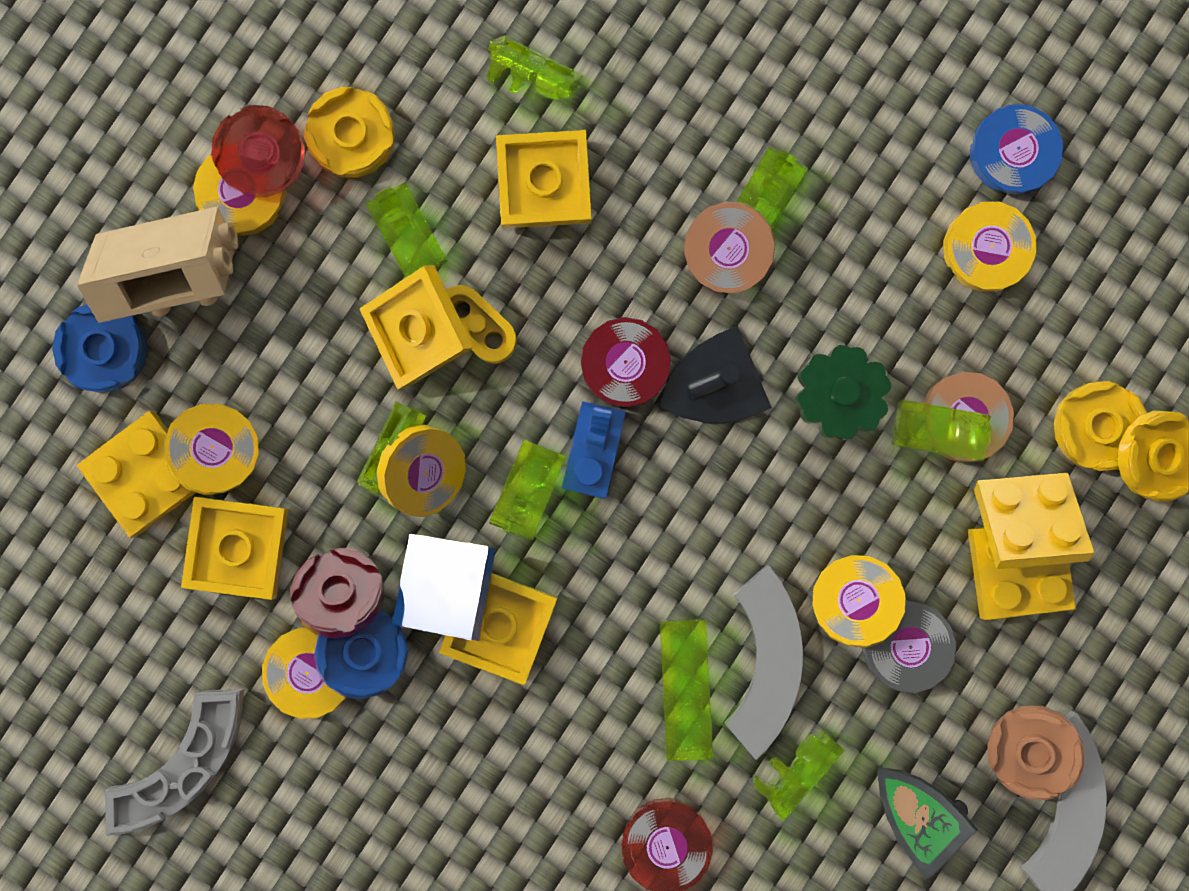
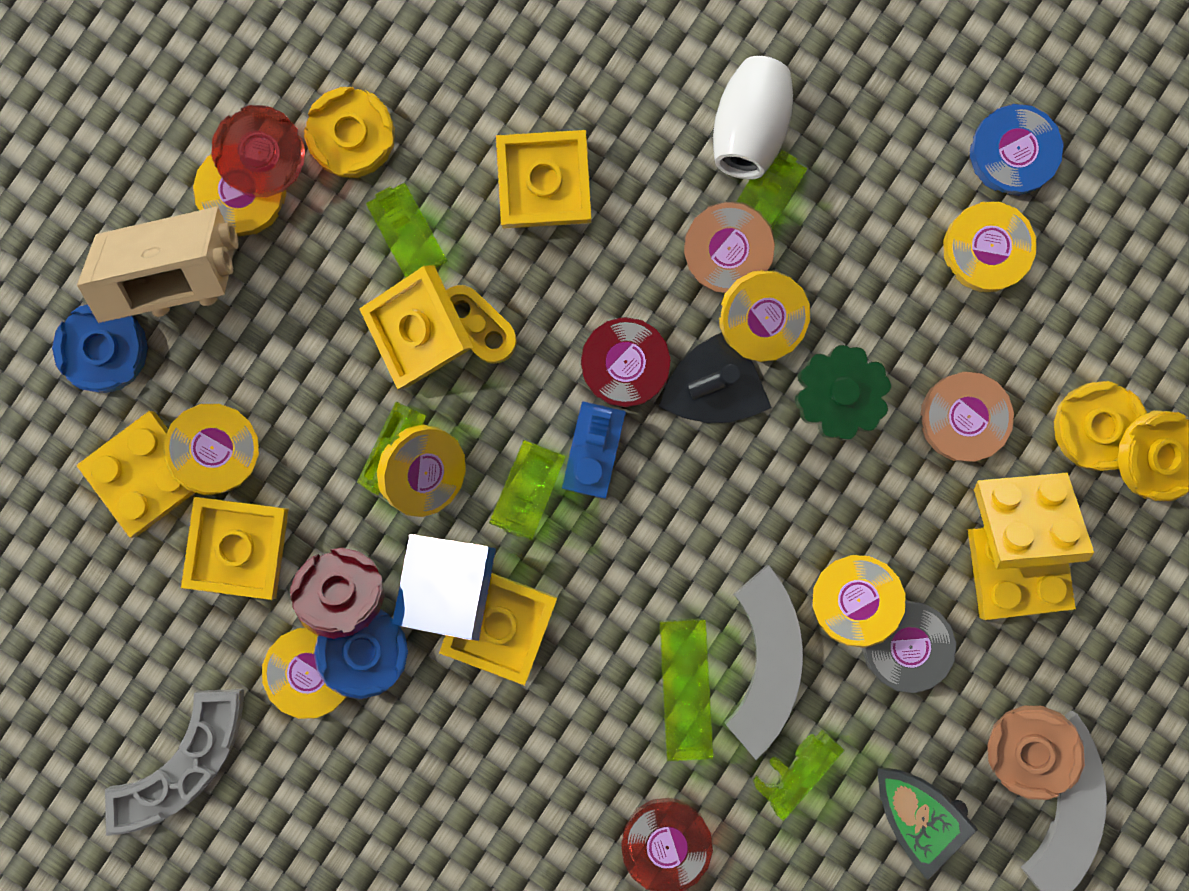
clear neon green plate [486,35,583,100] -> none
clear neon green plate [891,400,993,461] -> none
none -> white piece [713,56,793,179]
none -> yellow tile [719,270,810,362]

